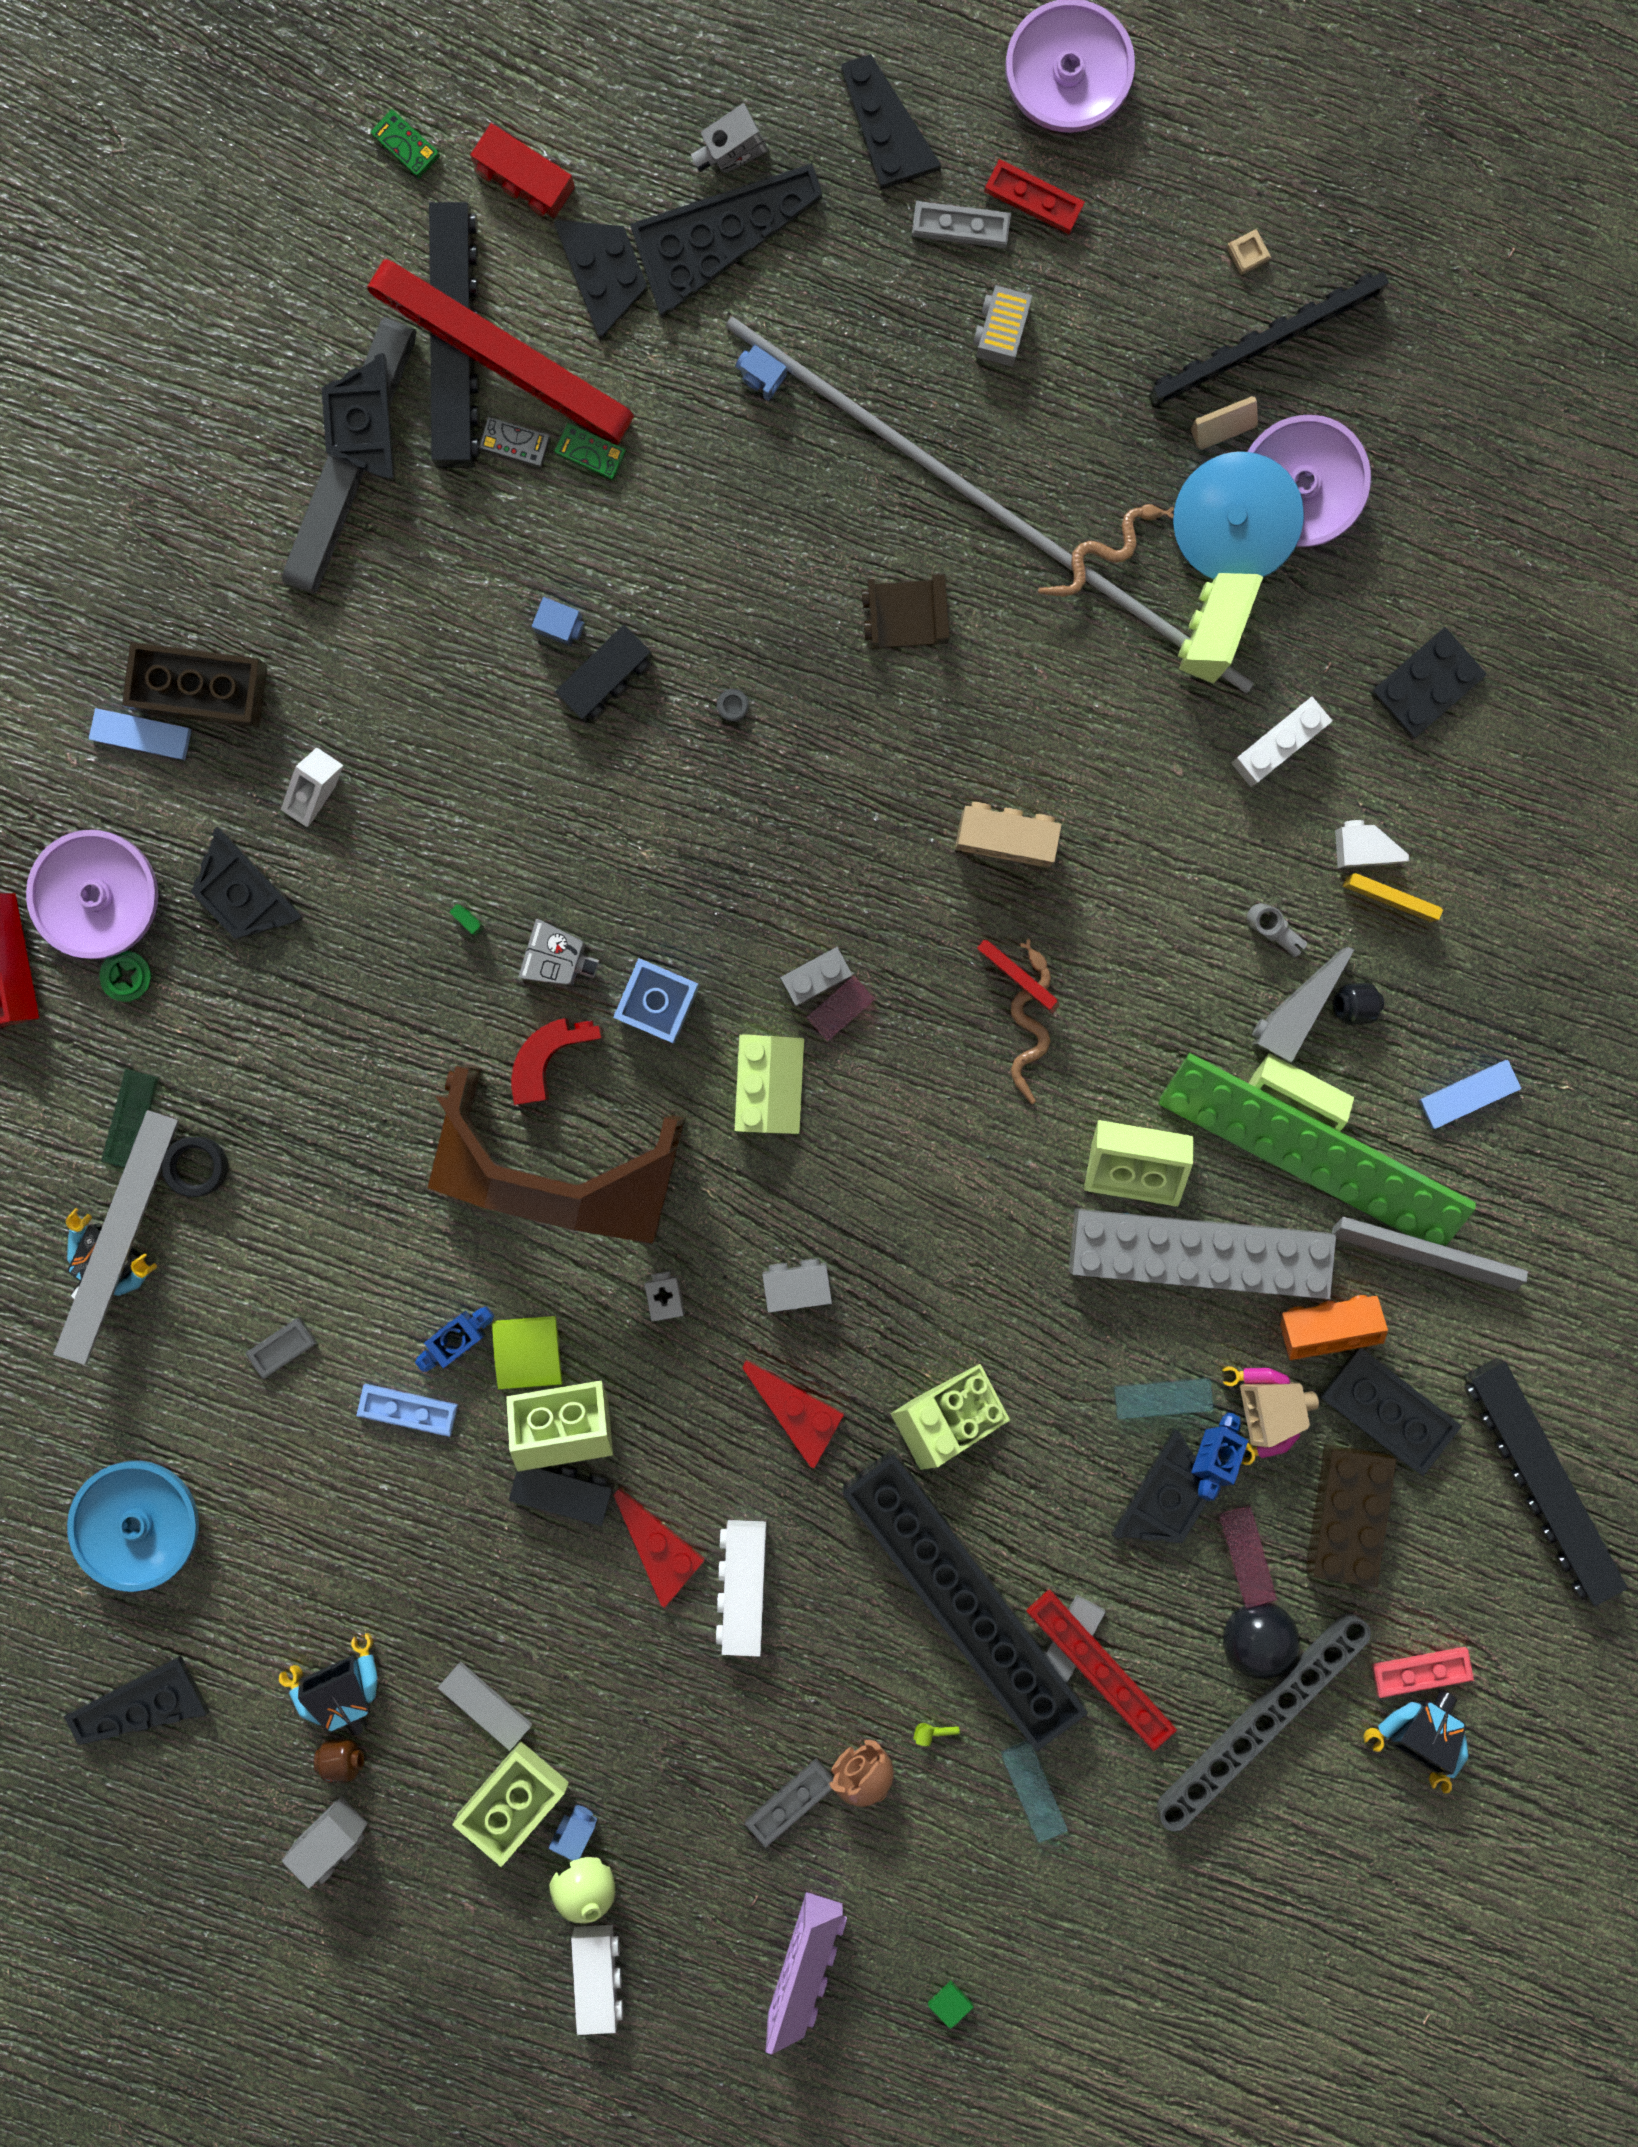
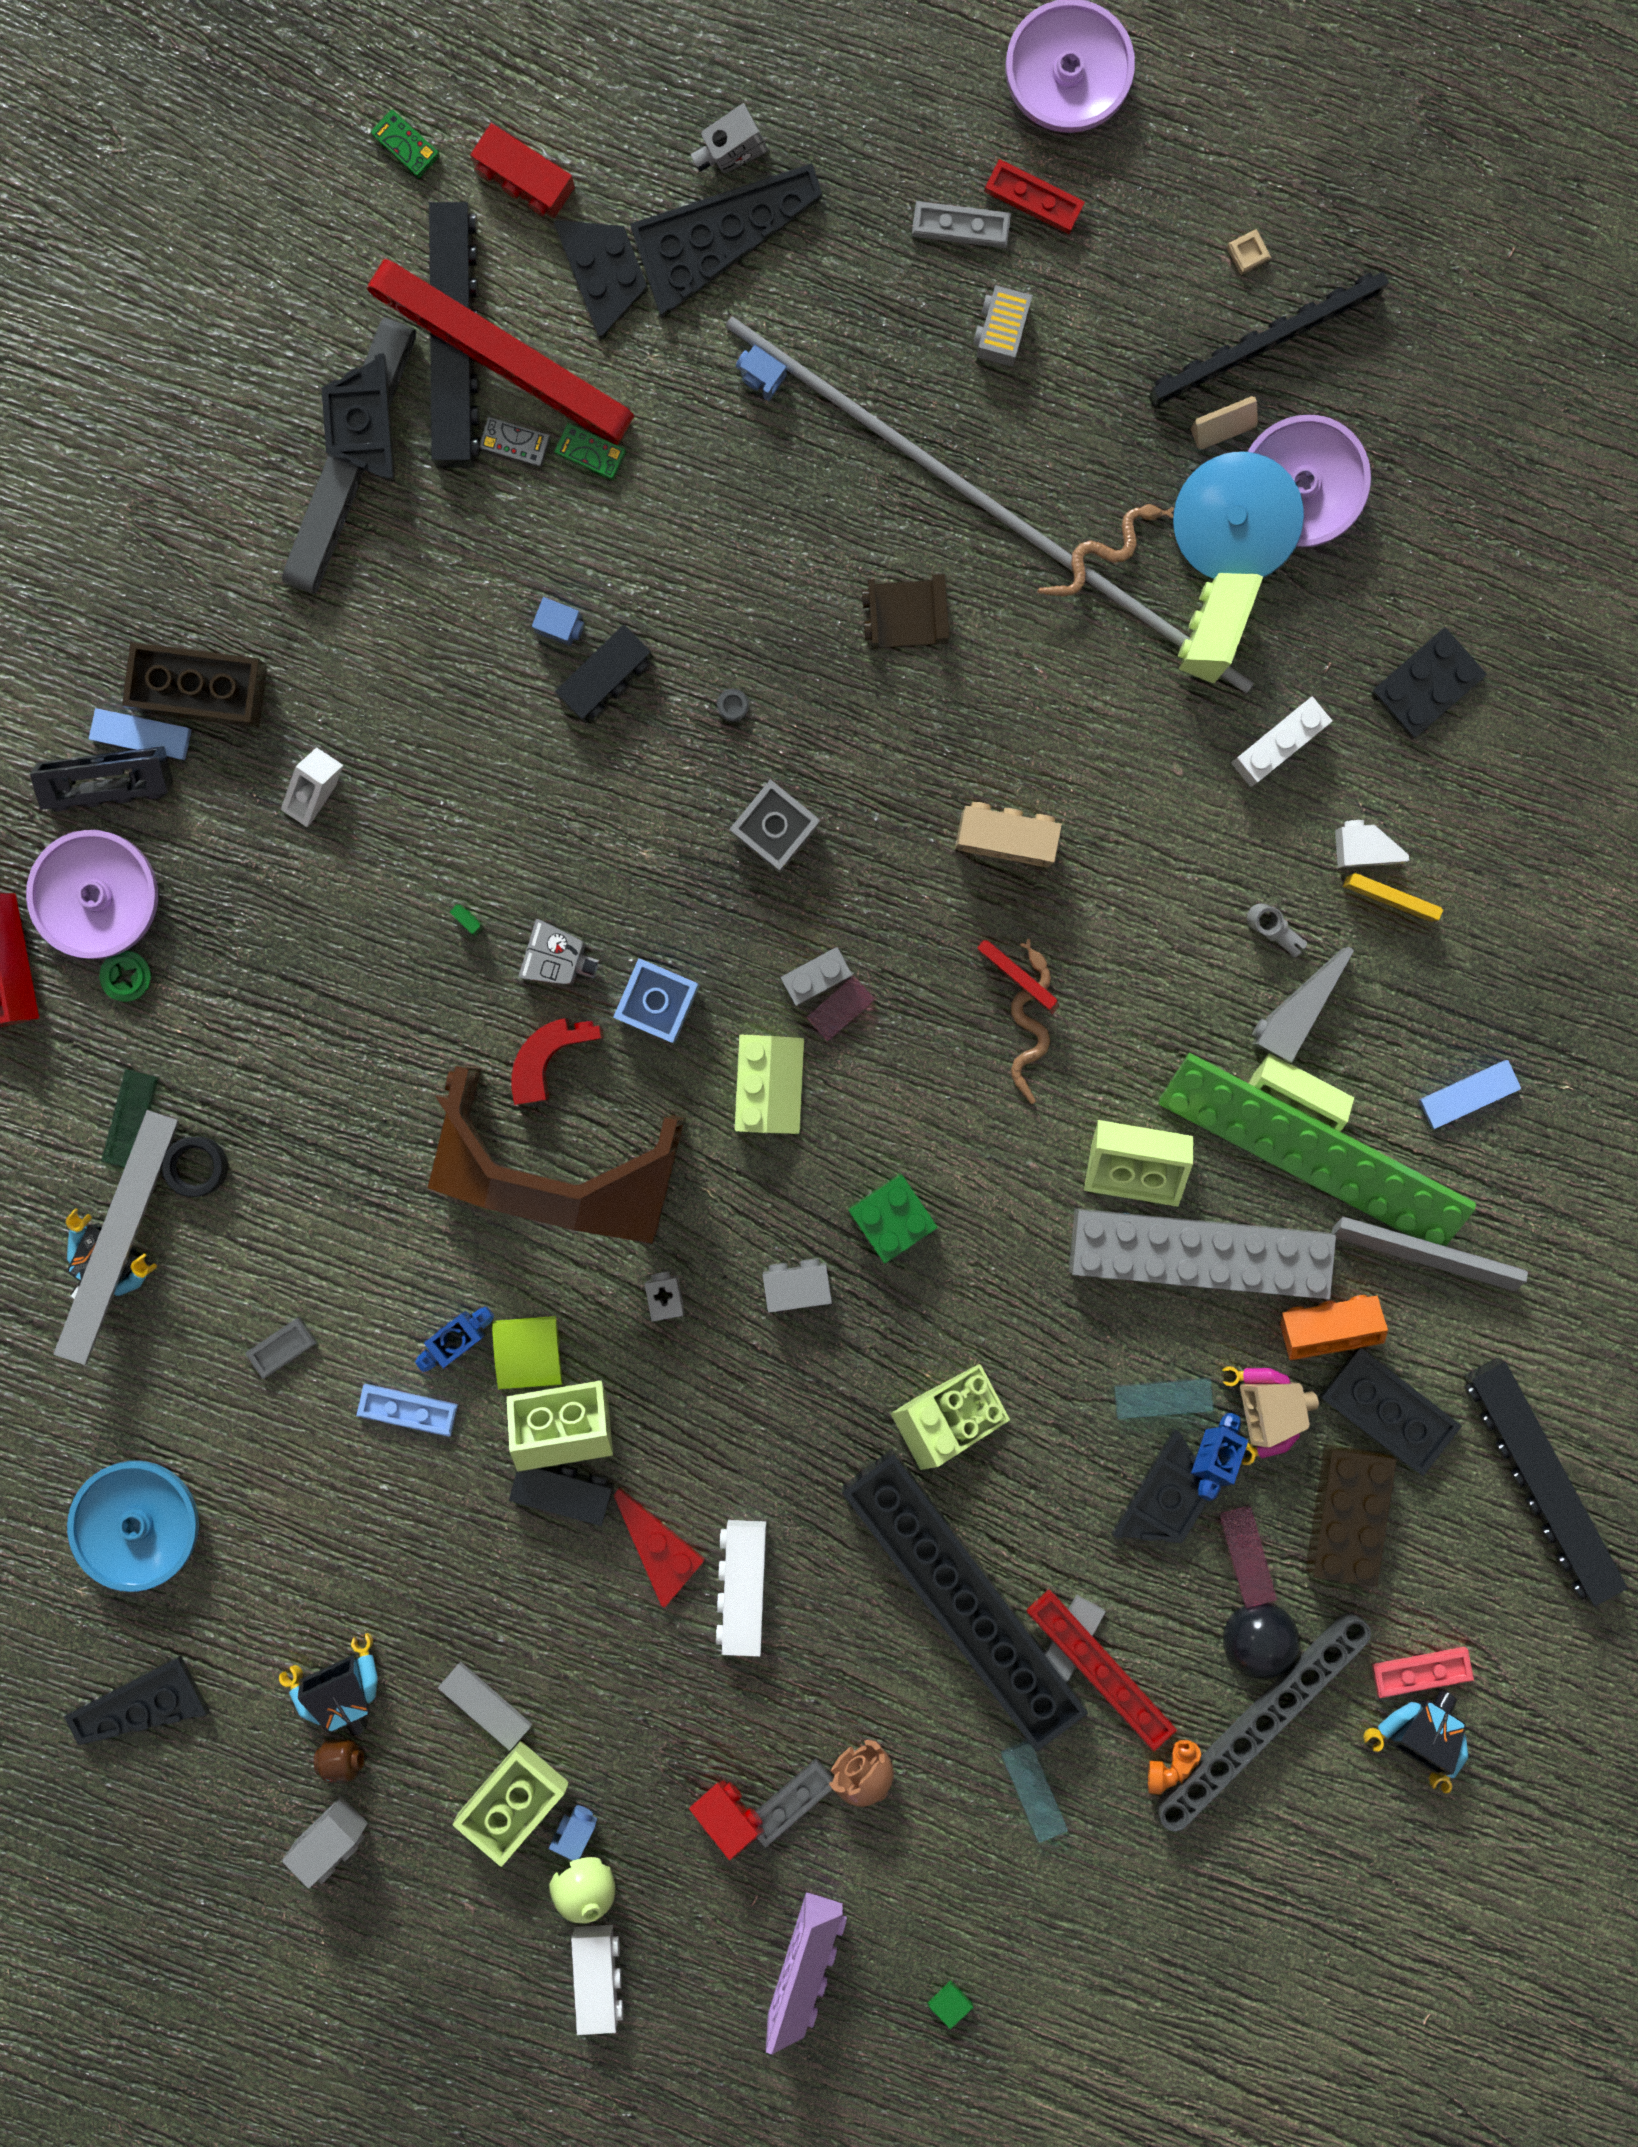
black wing [191,827,304,939] -> none
red wing [742,1359,844,1469] -> none
black wing [841,54,941,190] -> none
lime hand [913,1723,960,1746] -> none
black head [1333,982,1384,1026] -> none
none -> black brick [30,746,173,812]
none -> red brick [689,1780,765,1860]
none -> light grey brick [729,779,820,873]
none -> green brick [848,1173,938,1264]
none -> orange arm [1148,1740,1201,1795]

